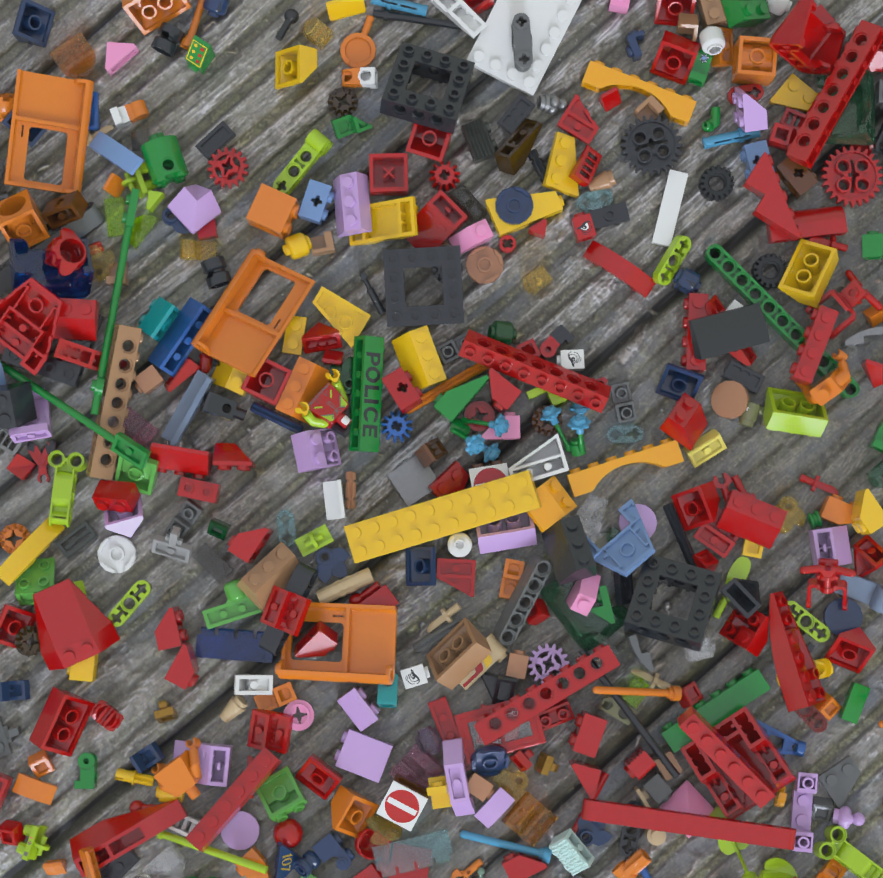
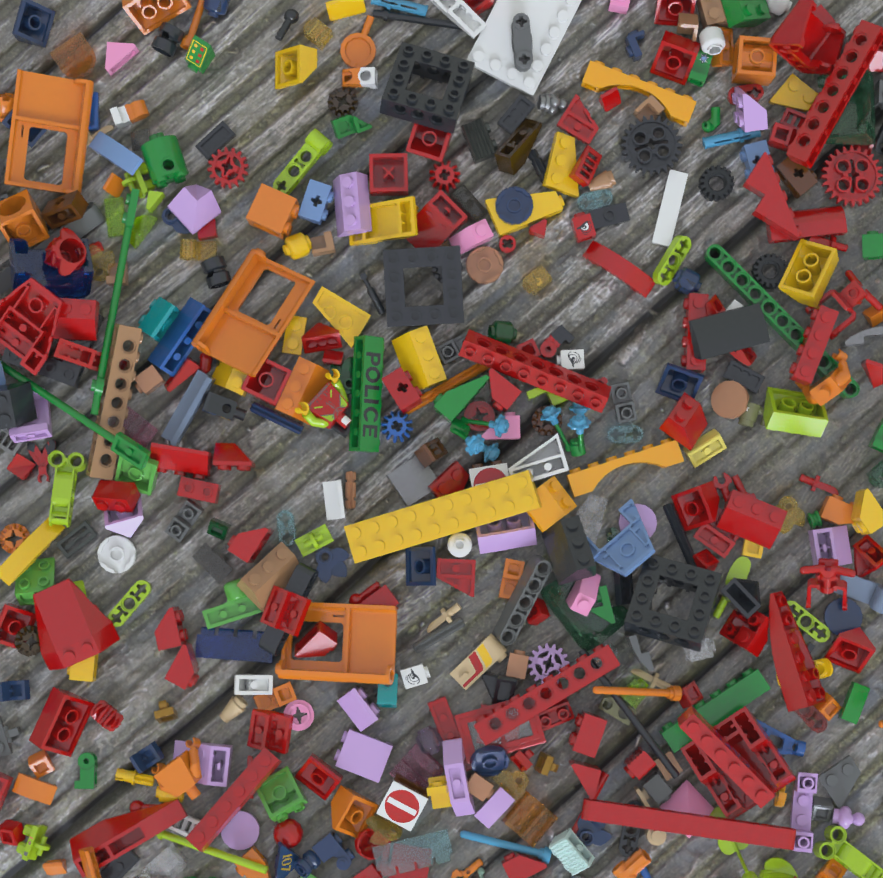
light grey hinge [151,526,193,563] -> none
lavender slope [291,428,342,473] -> none
tan axle [316,567,375,603] -> none
medium nougat slope [426,617,492,690] -> none

